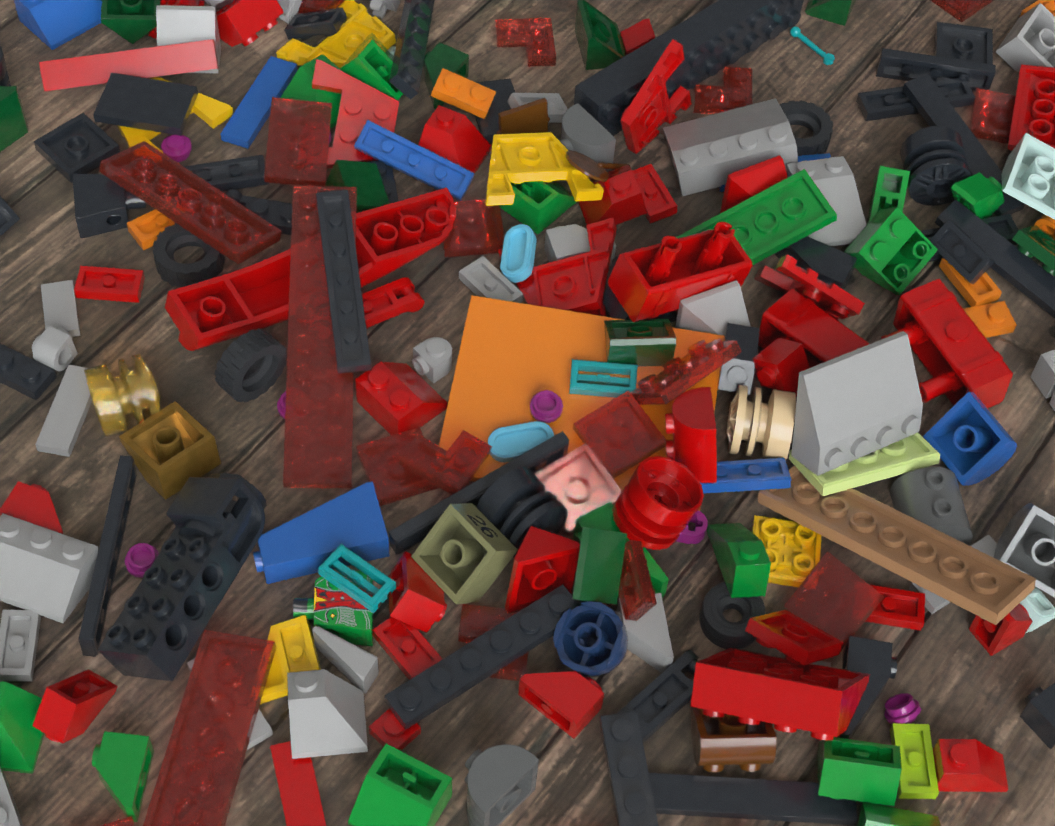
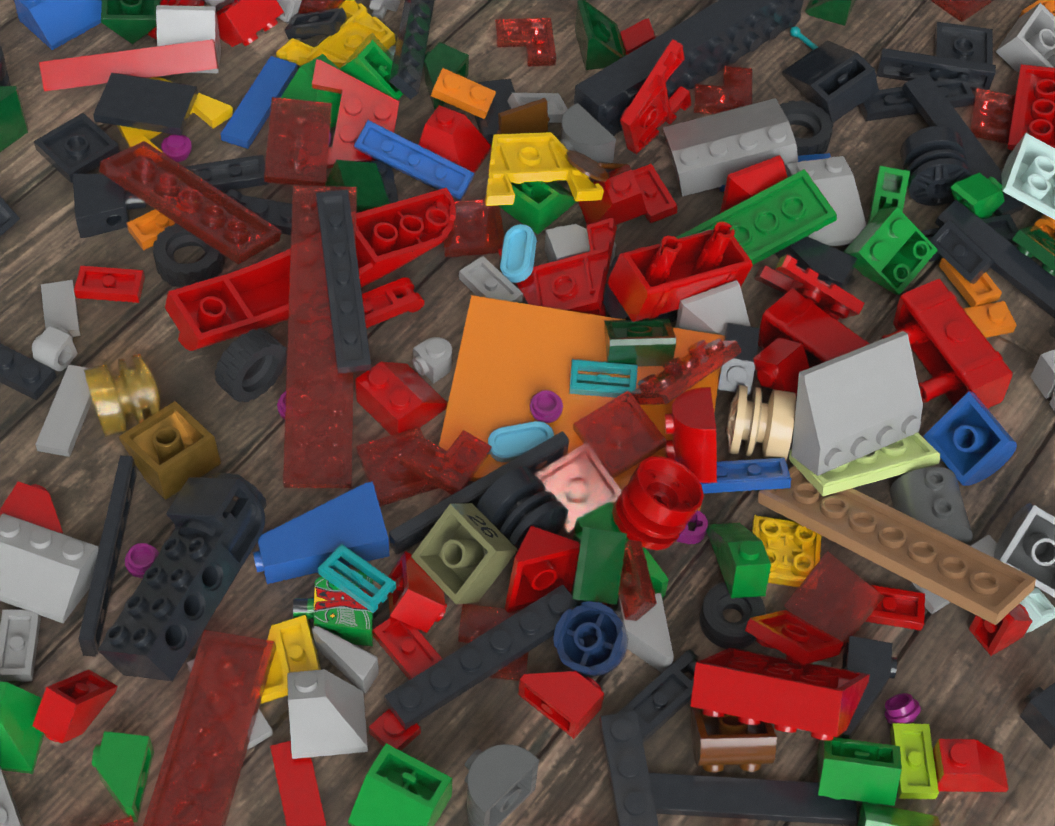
none -> black slope [782,40,879,123]

